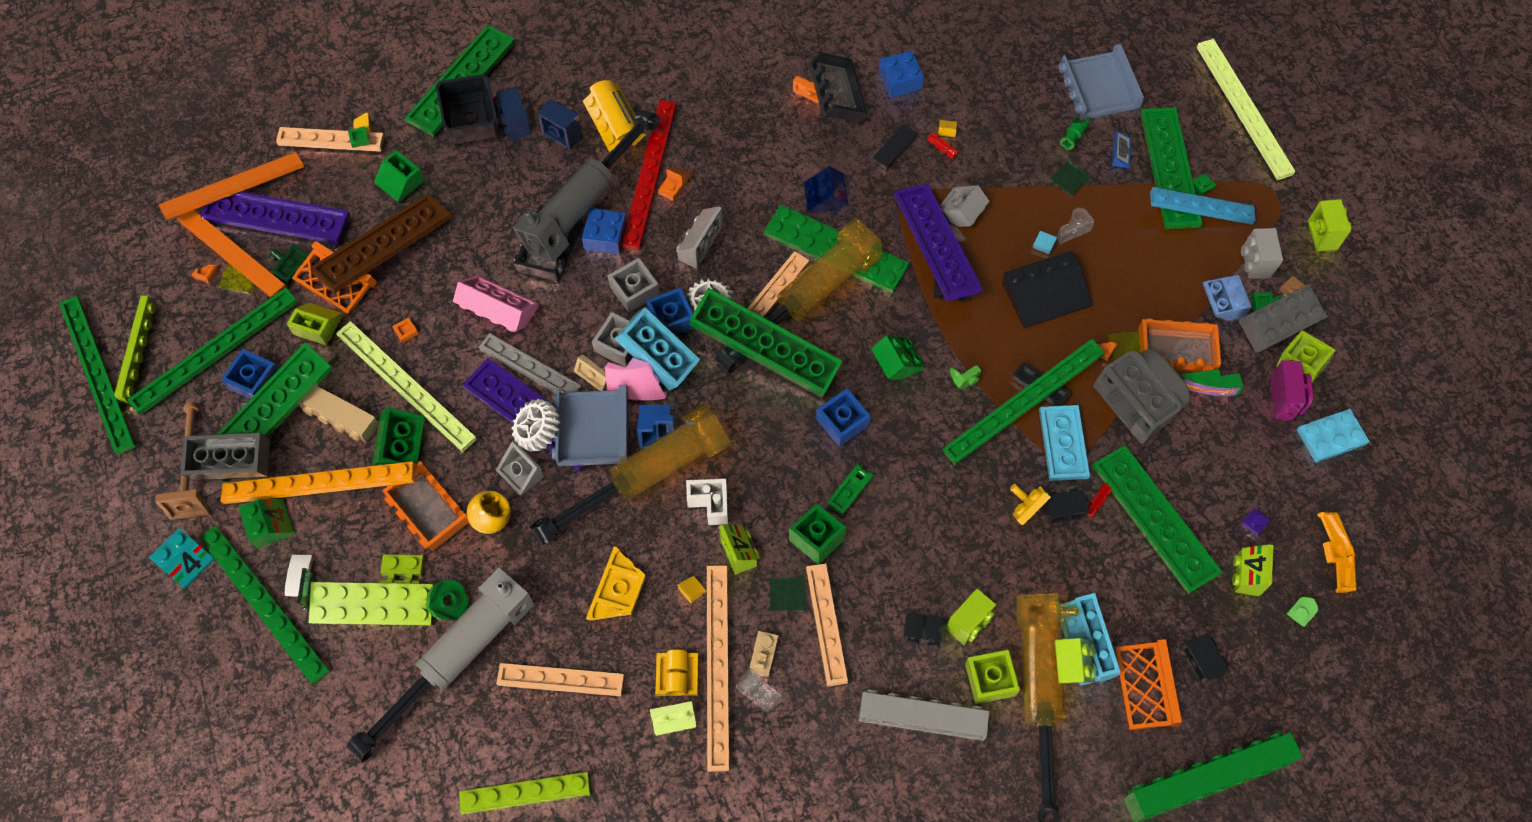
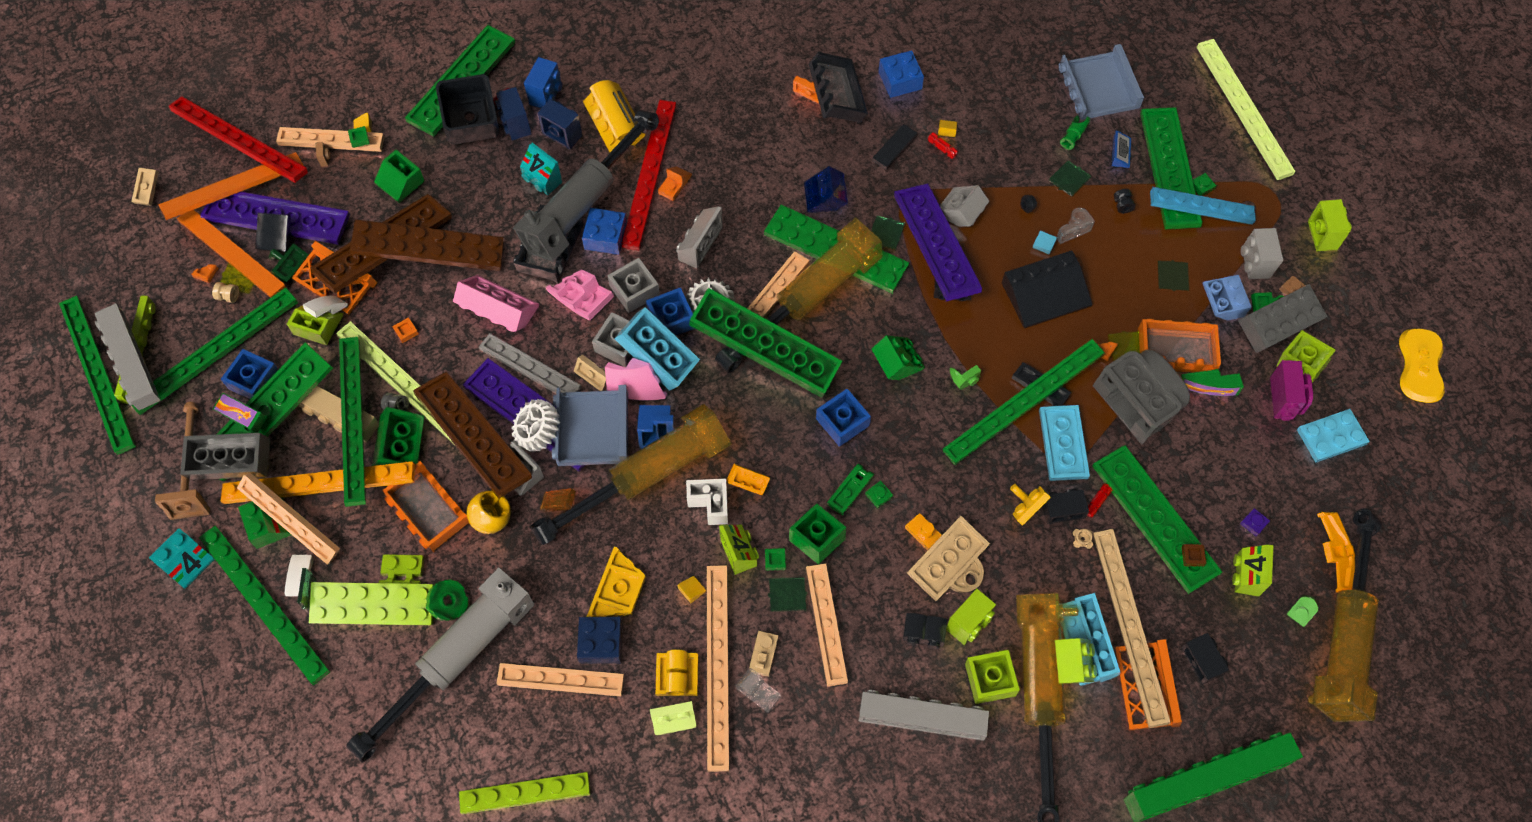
none -> light grey brick [95,304,161,411]
none -> tan plate [131,168,159,206]
none -> red plate [169,96,308,183]
none -> tan wheel [212,282,239,303]
none -> slope [213,393,267,433]
none -> light nougat plate [237,472,340,565]
none -> black slope [255,213,291,252]
none -> white slope [303,295,348,318]
none -> medium nougat plate [315,142,330,167]
none -> green plate [339,337,366,507]
none -> reddish brown plate [350,219,504,271]
none -> dark grey wheel [381,393,409,411]
none -> reddish brown plate [413,372,532,499]
none -> teal slope [520,142,562,195]
none -> blue brick [524,57,563,108]
none -> clear orange tile [540,488,576,512]
none -> bright pink slope [546,270,614,321]
none -> dark blue brick [577,617,623,664]
none -> light orange tile [726,463,770,495]
none -> green plate [765,548,786,571]
none -> green plate [865,481,893,509]
none -> clear green piece [867,215,905,251]
none -> light orange tile [905,513,942,551]
none -> tan plate [907,516,990,601]
none -> black plate [1020,195,1037,213]
none -> tan plate [1073,529,1093,549]
none -> tan plate [1093,529,1170,728]
none -> black wheel [1113,189,1136,214]
none -> clear green piece [1158,260,1189,291]
none -> reddish brown plate [1182,544,1206,566]
none -> clear yellow piece [1308,508,1382,722]
none -> yellow plate [1399,328,1445,403]

